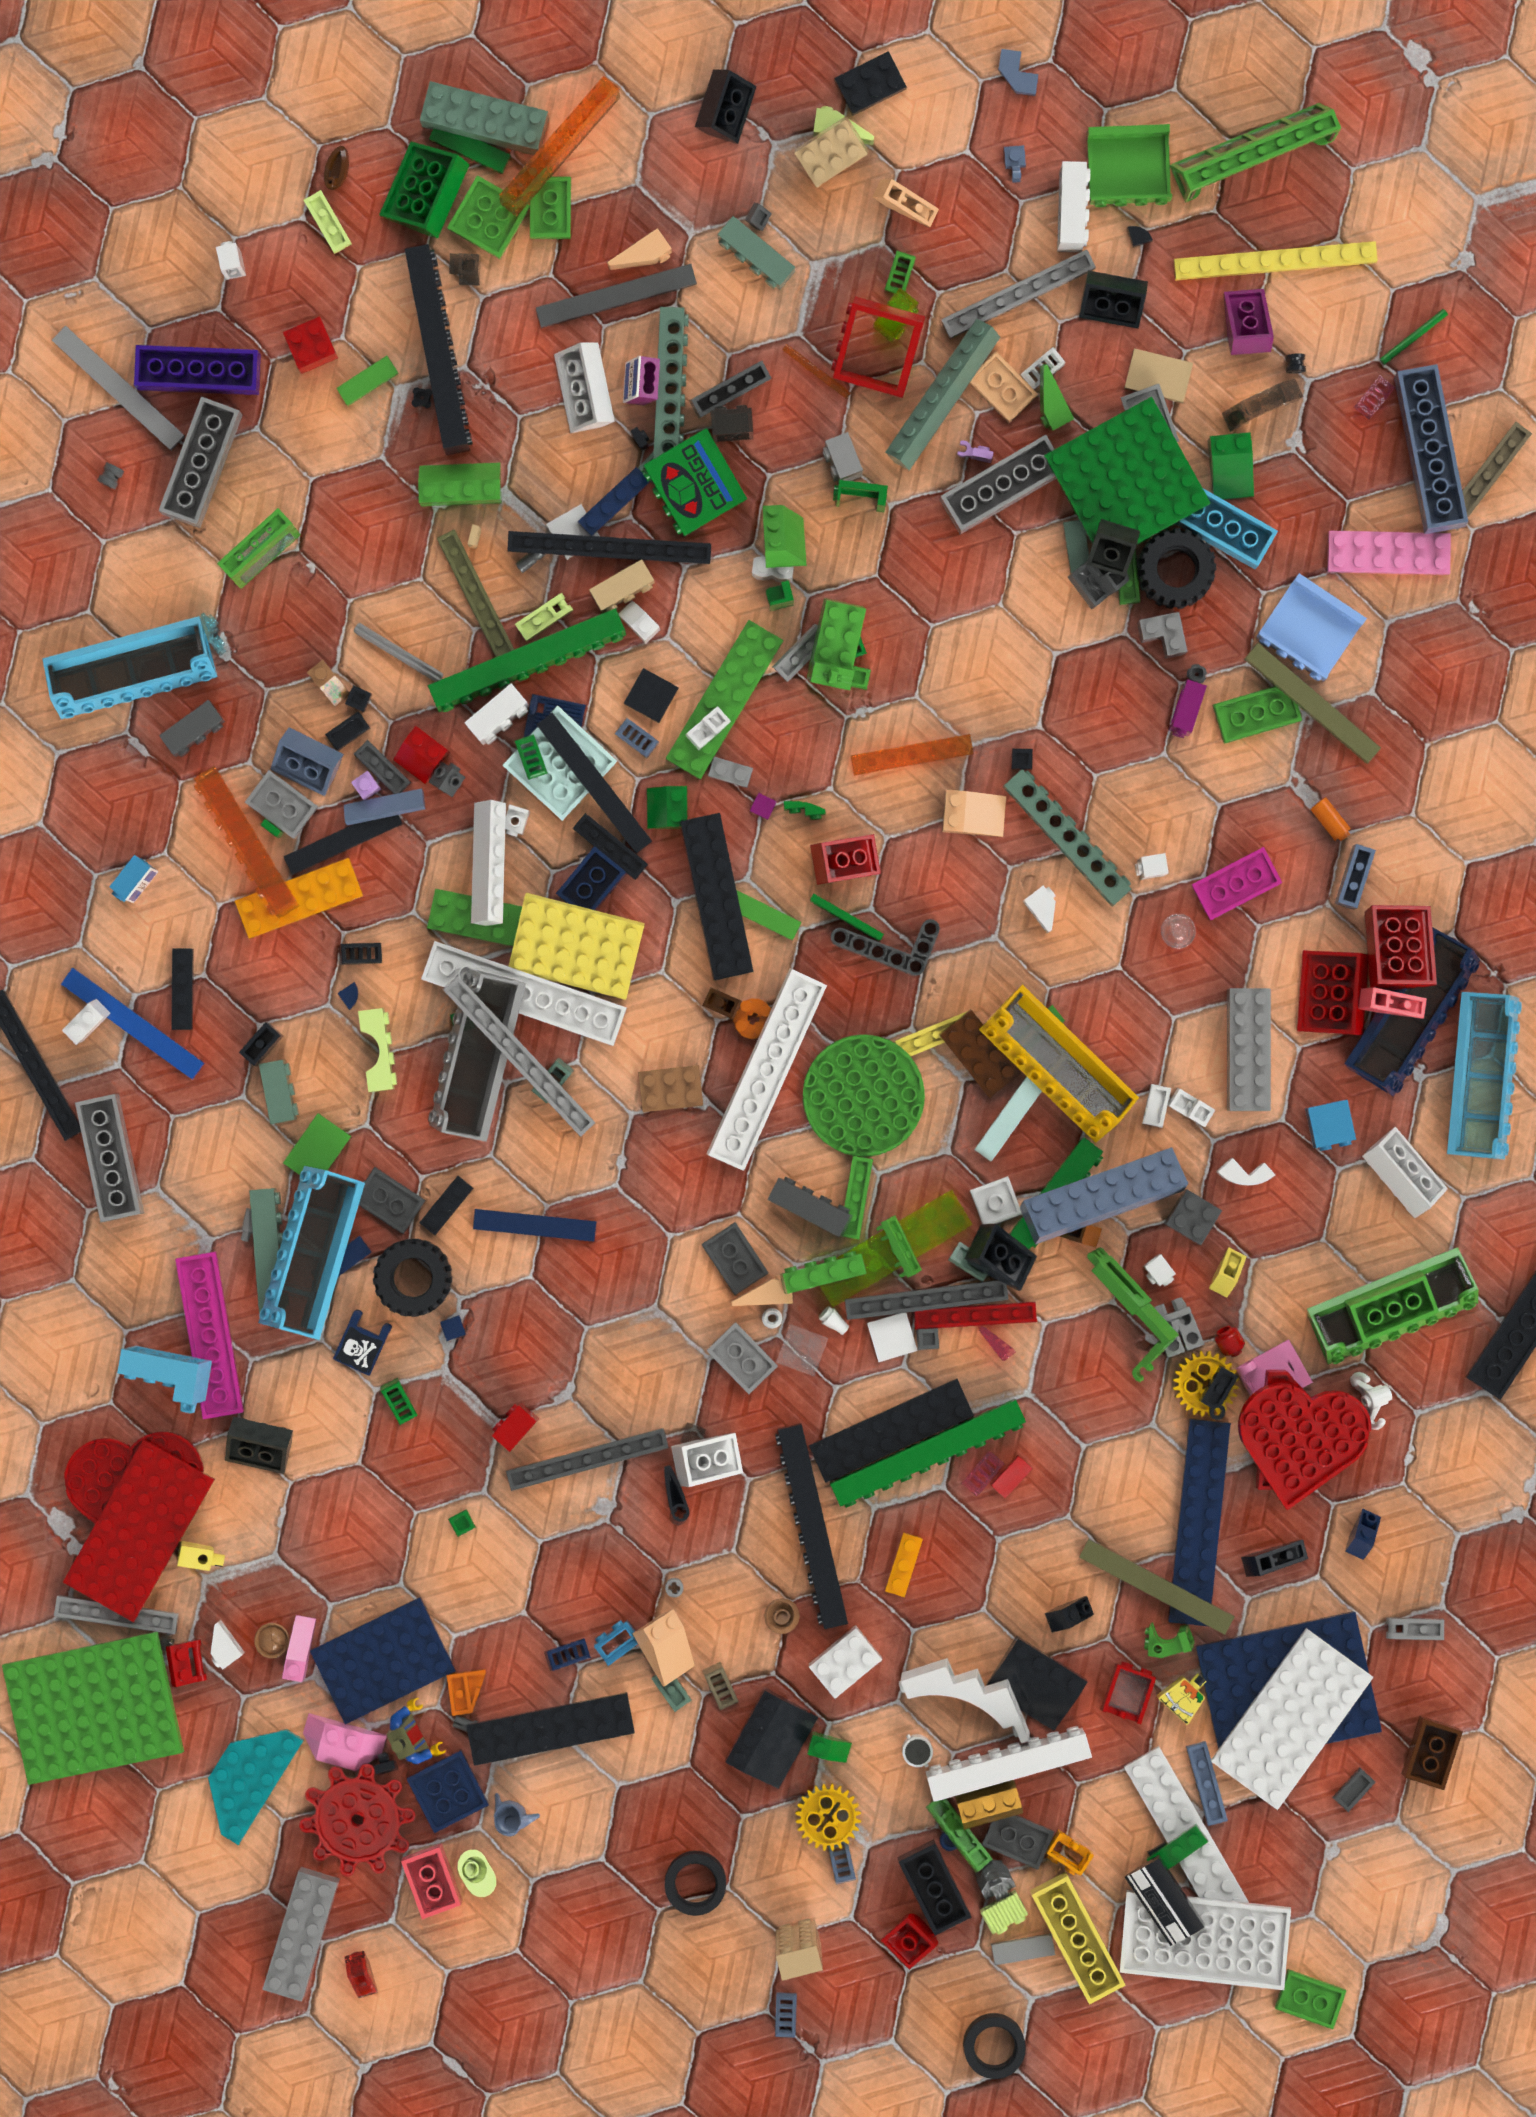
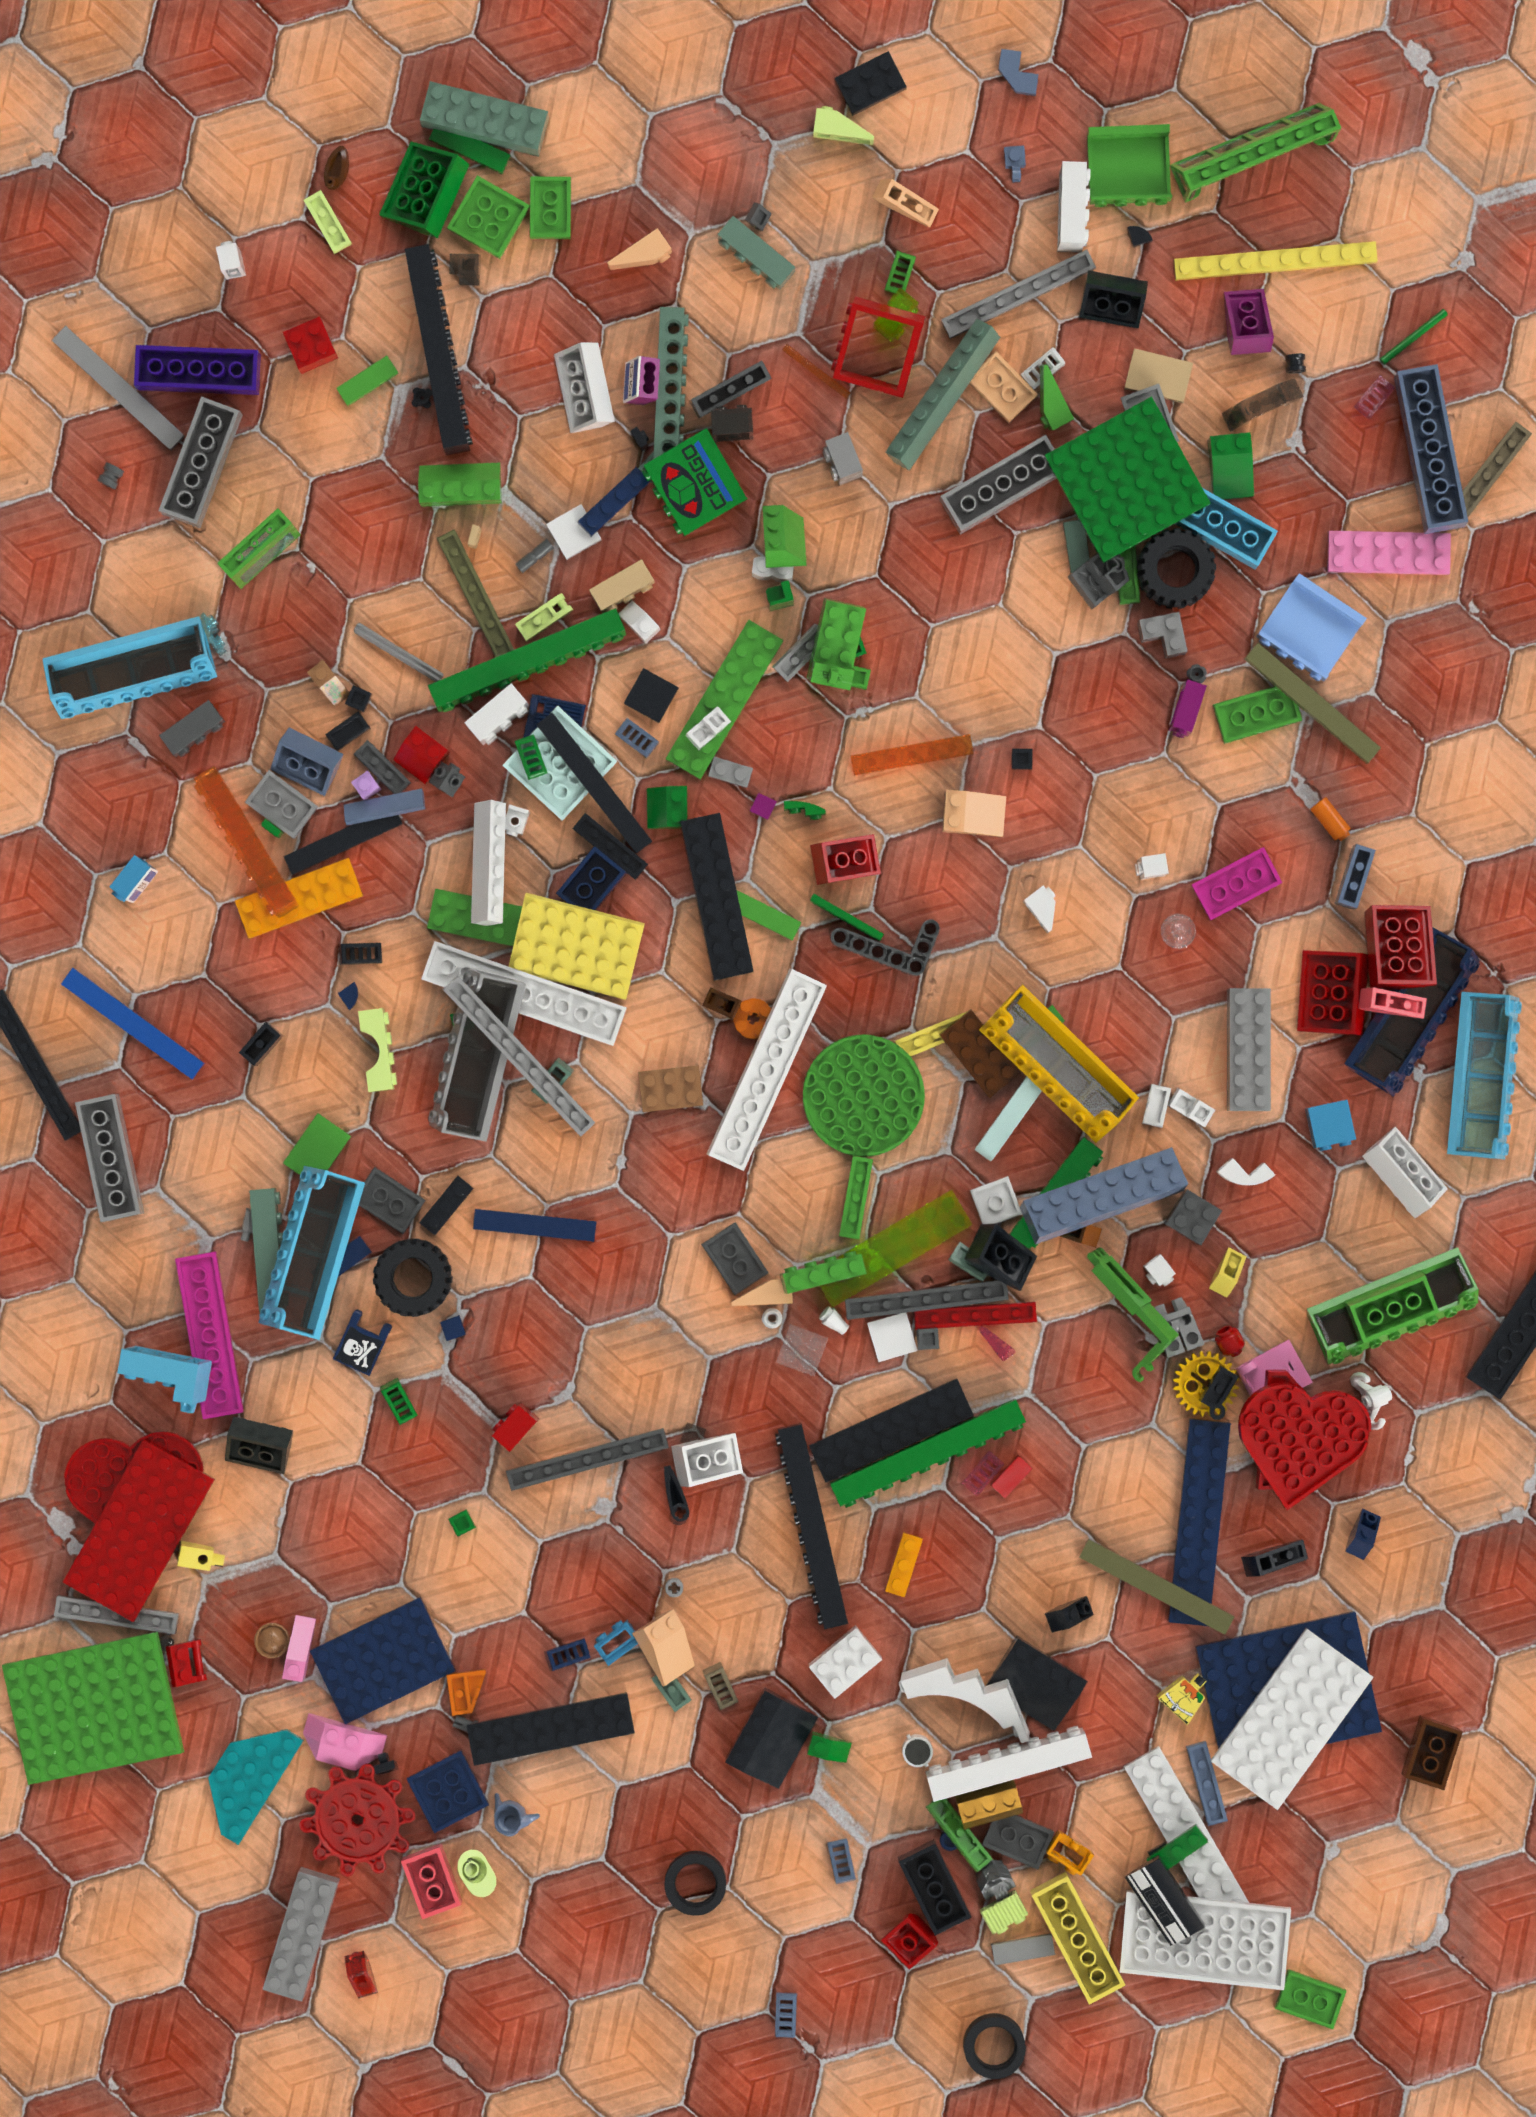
white brick [62,999,111,1045] -> none
black plate [172,948,194,1030] -> none
white slope [210,1620,245,1670] -> none
sand green brick [259,1060,299,1124] -> none
torso [386,1698,446,1764] -> none
clear orange brick [499,76,620,217] -> none
black plate [507,531,711,564] -> none
dark grey tile [535,264,697,328] -> none
black slope [695,69,757,144] -> none
light grey plate [706,1322,778,1394] -> none
medium nougat hat [764,1598,800,1634] -> none
dark grey brick [767,1176,853,1237] -> none
tan brick [776,1919,823,1981] -> none
tan brick [795,116,868,188] -> none
yellow gear [795,1783,861,1851] -> none
green window [833,480,888,512] -> none
bright green plate [876,1215,922,1278] -> none
lavender plate [957,441,993,463] -> none
sand green brick [1003,769,1132,907] -> none
pearl dark grey slope [1086,519,1140,577] -> none
window [1100,1661,1156,1725] -> none
bright green tile [1144,1622,1195,1658] -> none
dark grey tile [1332,1767,1375,1812] -> none
light grey plate [1386,1617,1444,1640] -> none

